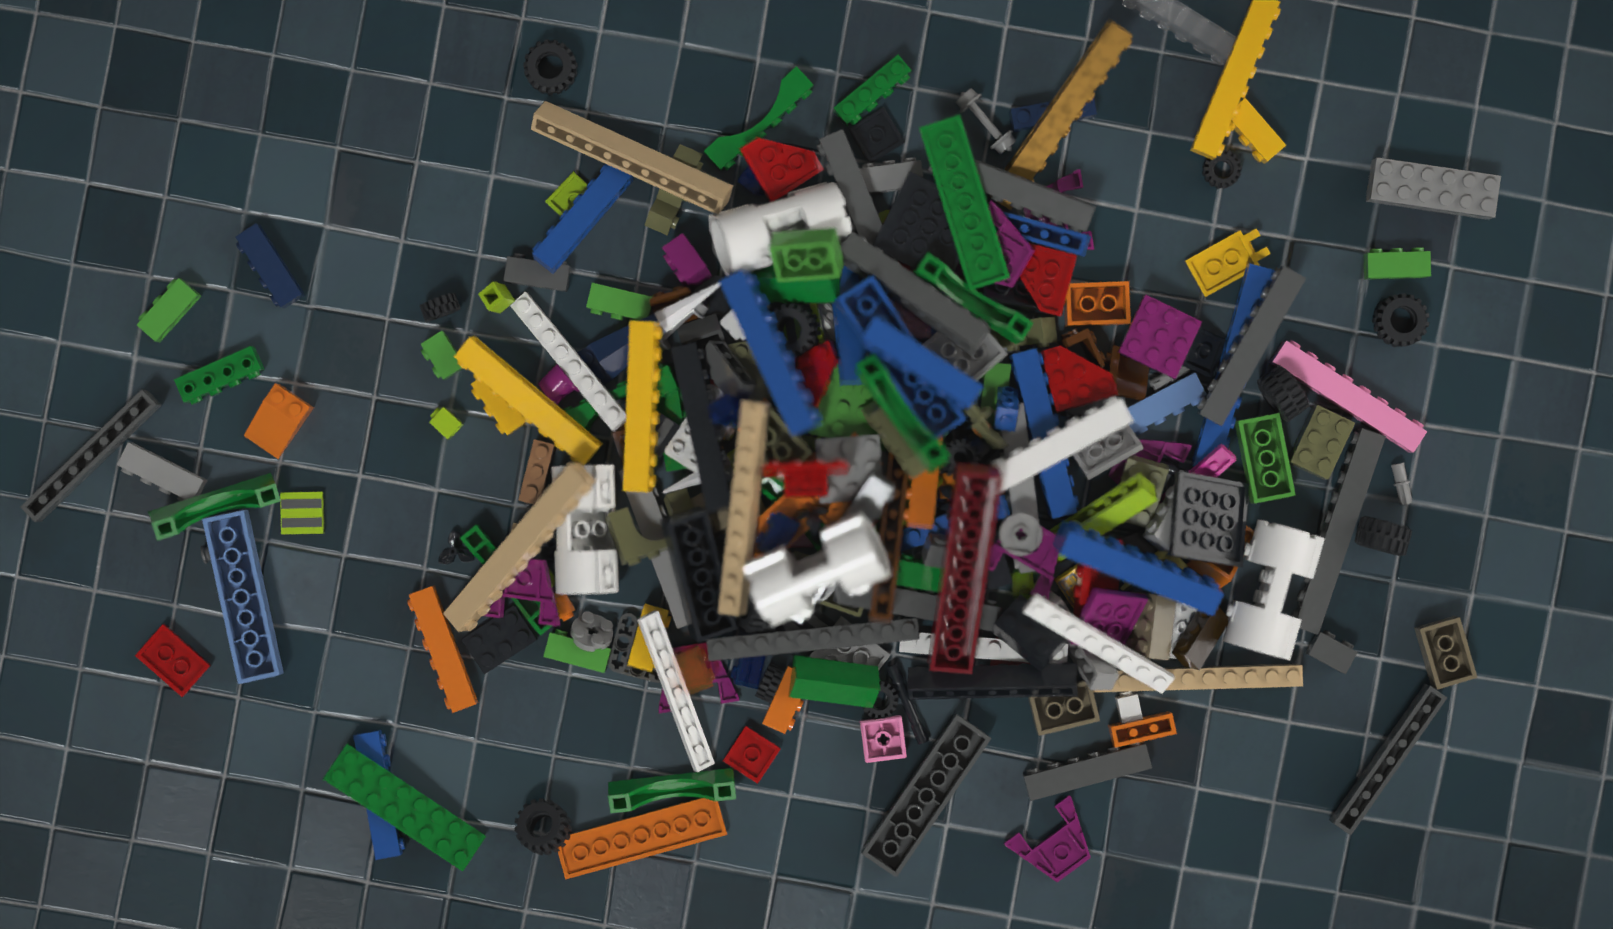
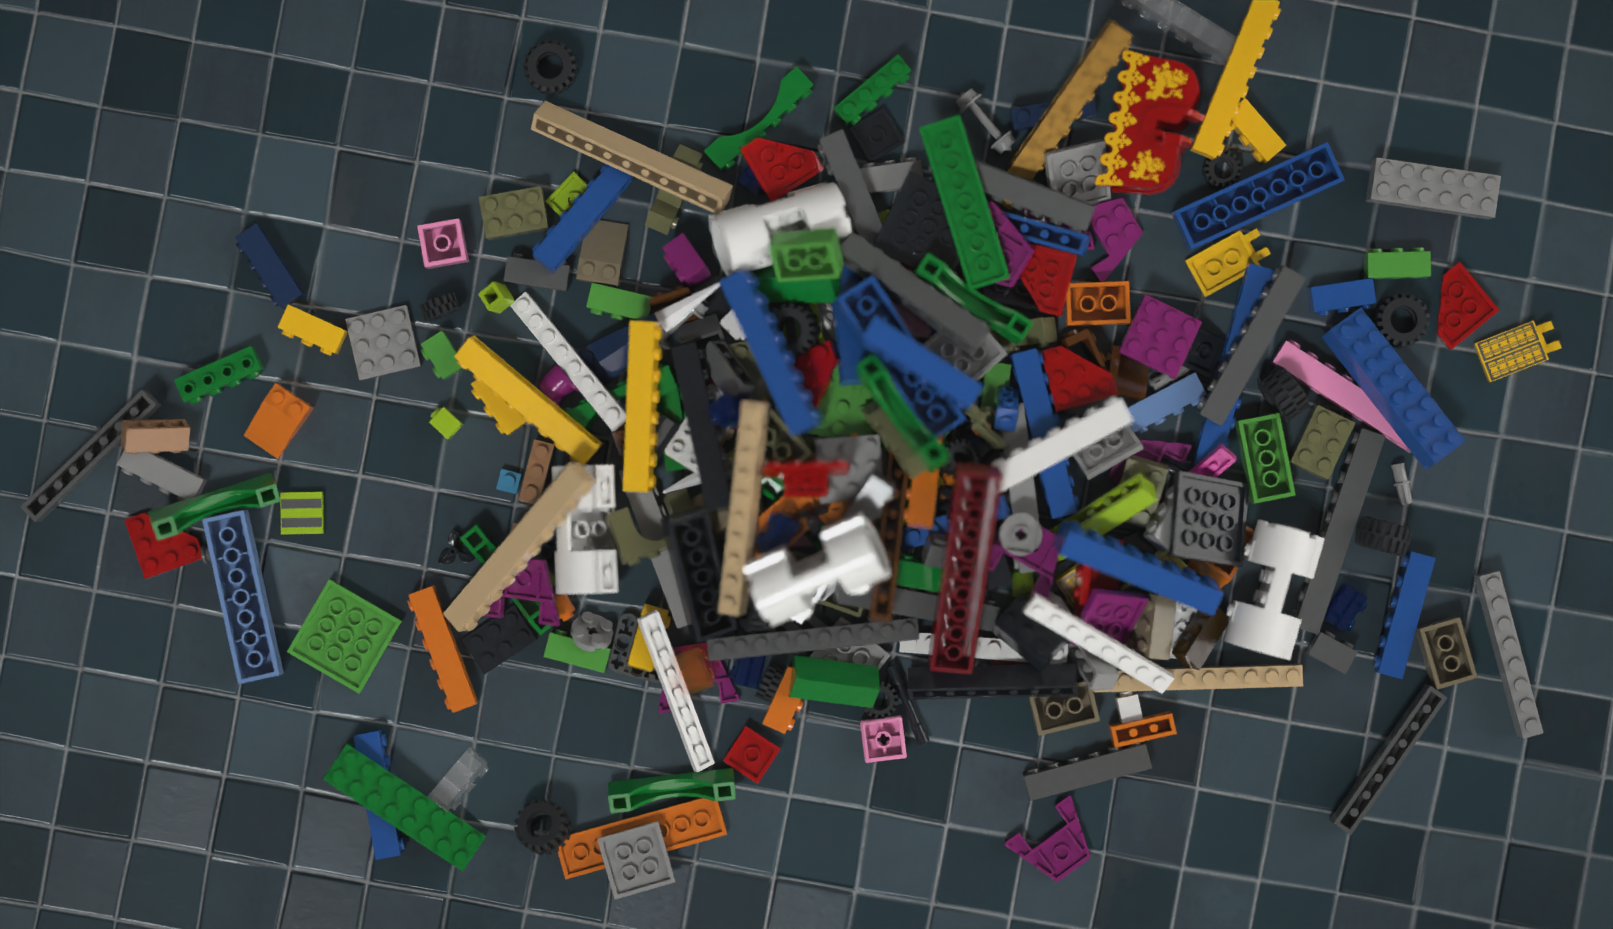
red plate [135,624,211,697] -> none
bright green brick [137,278,201,343] -> none
dark grey brick [861,713,991,878] -> none
none -> medium nougat brick [120,419,190,454]
none -> red plate [124,513,202,579]
none -> yellow brick [278,305,348,356]
none -> bright green plate [287,579,402,694]
none -> light grey plate [345,305,421,380]
none -> bright pink brick [417,218,469,269]
none -> clear brick [428,746,489,812]
none -> olive brick [479,186,550,241]
none -> dark azure plate [496,469,522,494]
none -> dark tan slope [576,220,629,287]
none -> light grey plate [597,821,676,900]
none -> light grey plate [1044,138,1111,204]
none -> magenta wing [1064,197,1143,282]
none -> red animal [1094,50,1205,195]
none -> blue brick [1171,142,1345,251]
none -> blue brick [1307,278,1376,316]
none -> blue brick [1322,308,1466,471]
none -> clear blue brick [1324,583,1367,633]
none -> blue brick [1373,551,1436,679]
none -> red plate [1436,262,1499,350]
none -> yellow tile [1474,321,1562,382]
none -> light grey brick [1474,570,1543,739]

